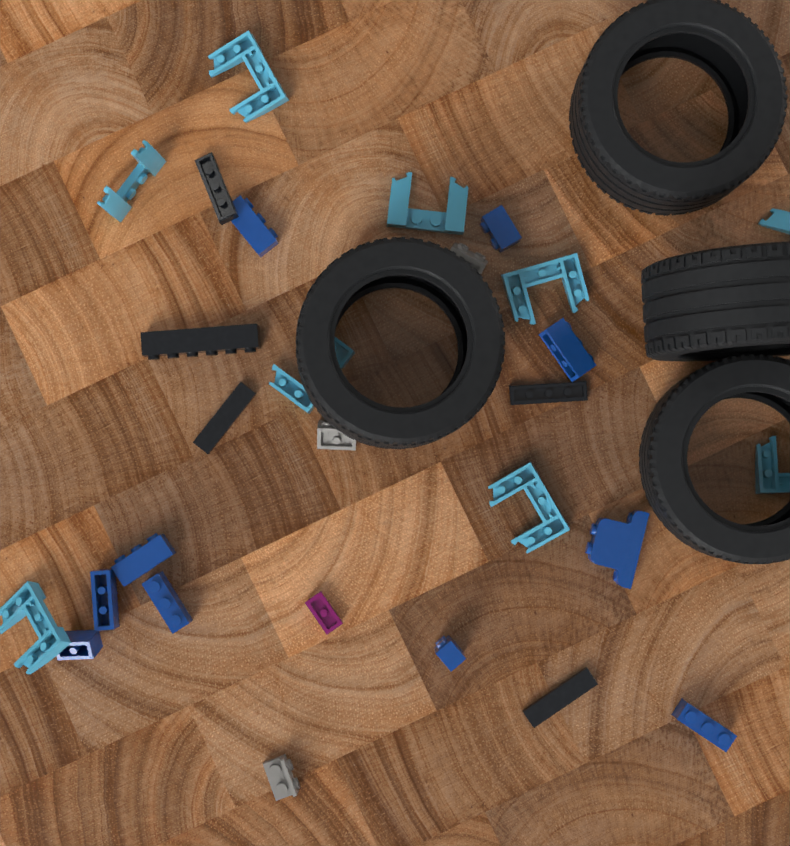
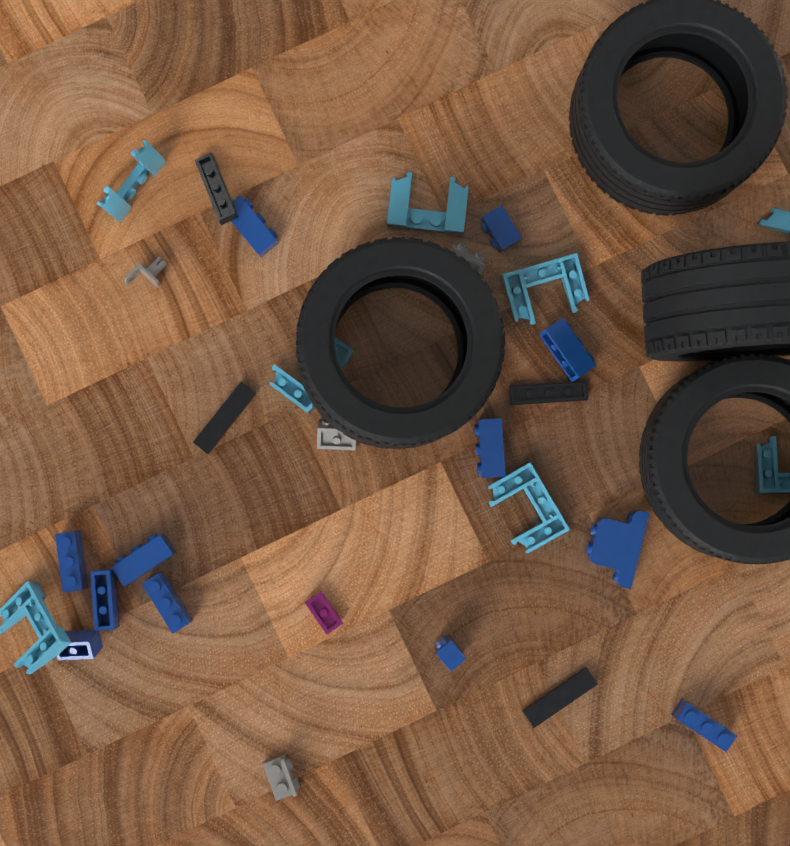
black brick [140,324,261,360] -> none
medium azure wedge [208,30,289,123] -> none
none -> blue brick [55,530,88,593]
none -> light grey bracket [124,256,167,288]
none -> blue brick [474,418,506,478]

